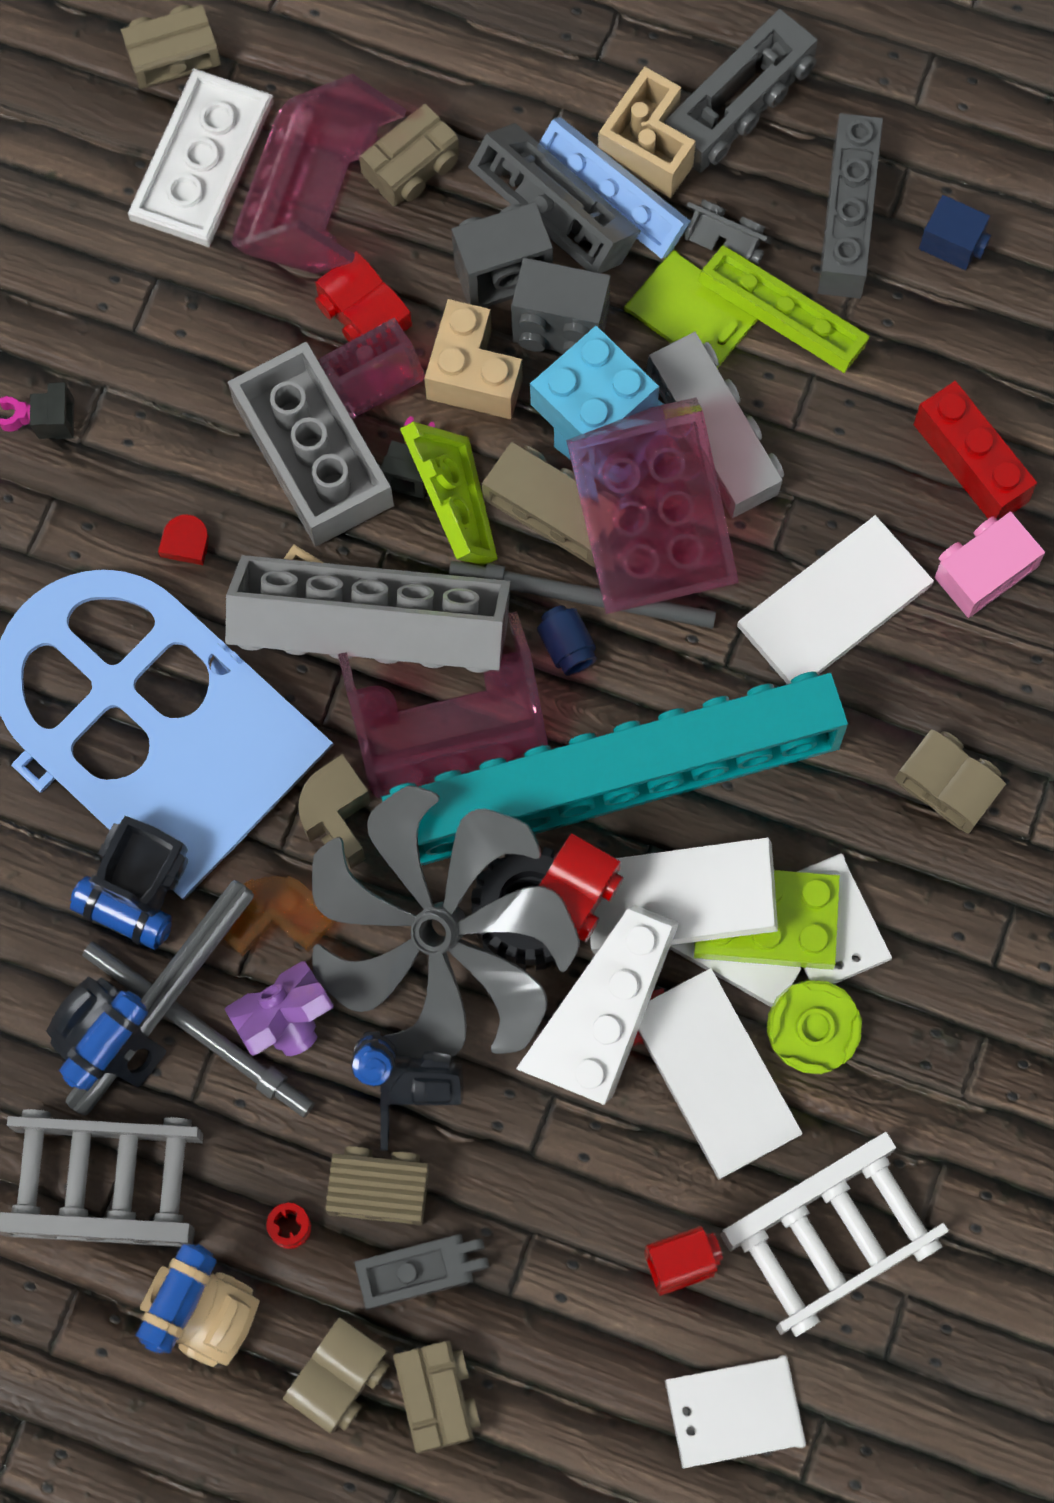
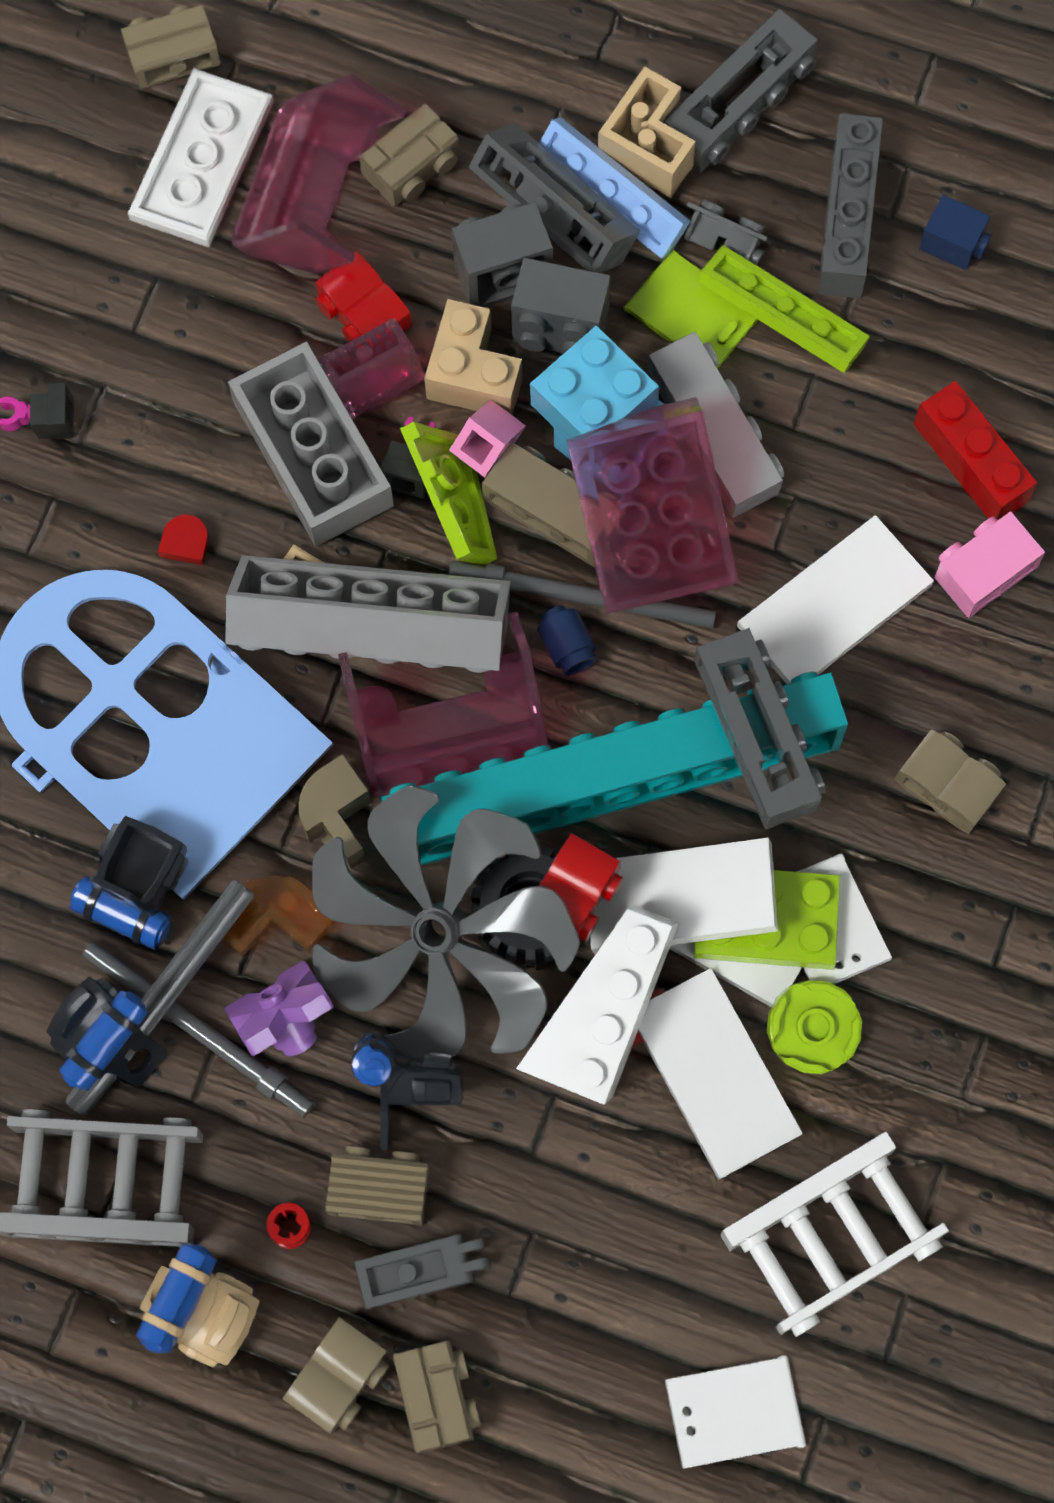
red brick [644,1226,723,1296] -> none
none -> bright pink brick [449,400,526,477]
none -> dark grey brick [695,628,825,830]

